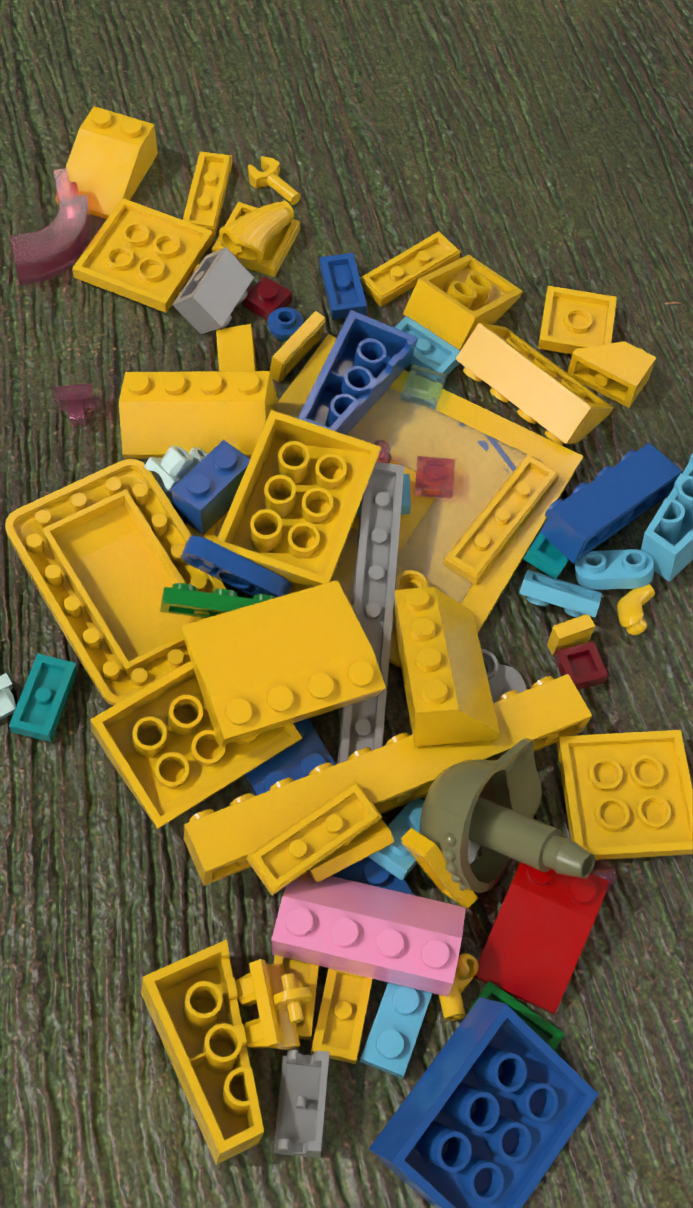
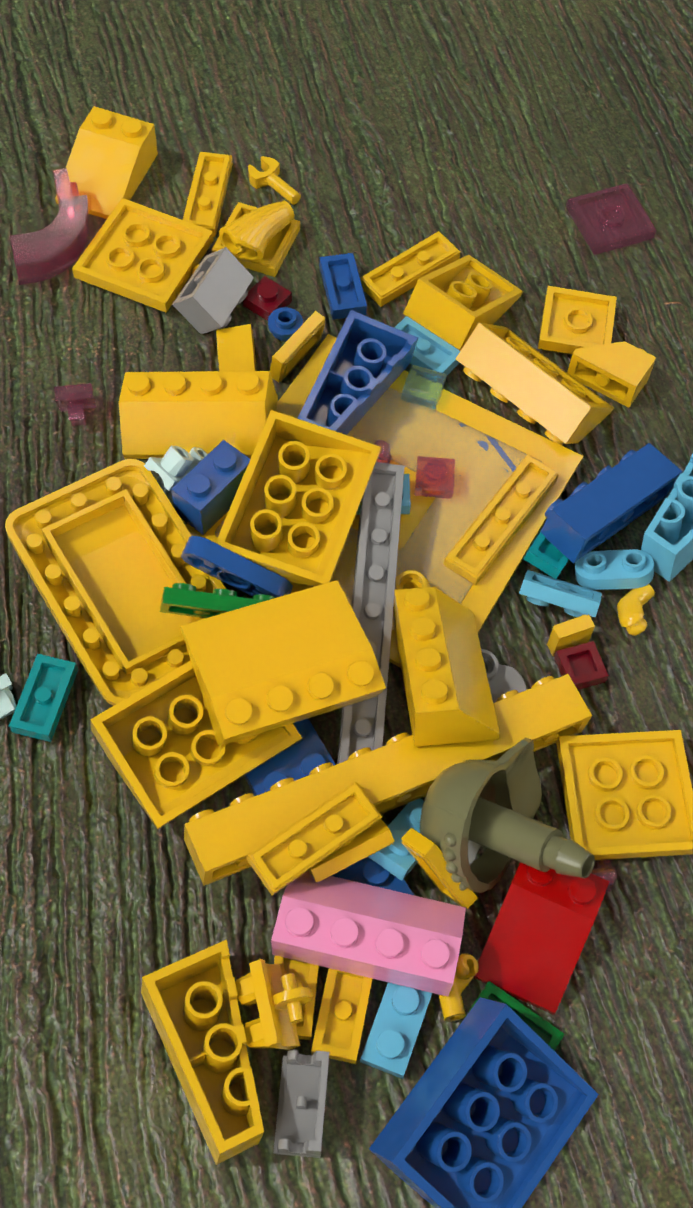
none -> clear pink tile [566,183,657,255]

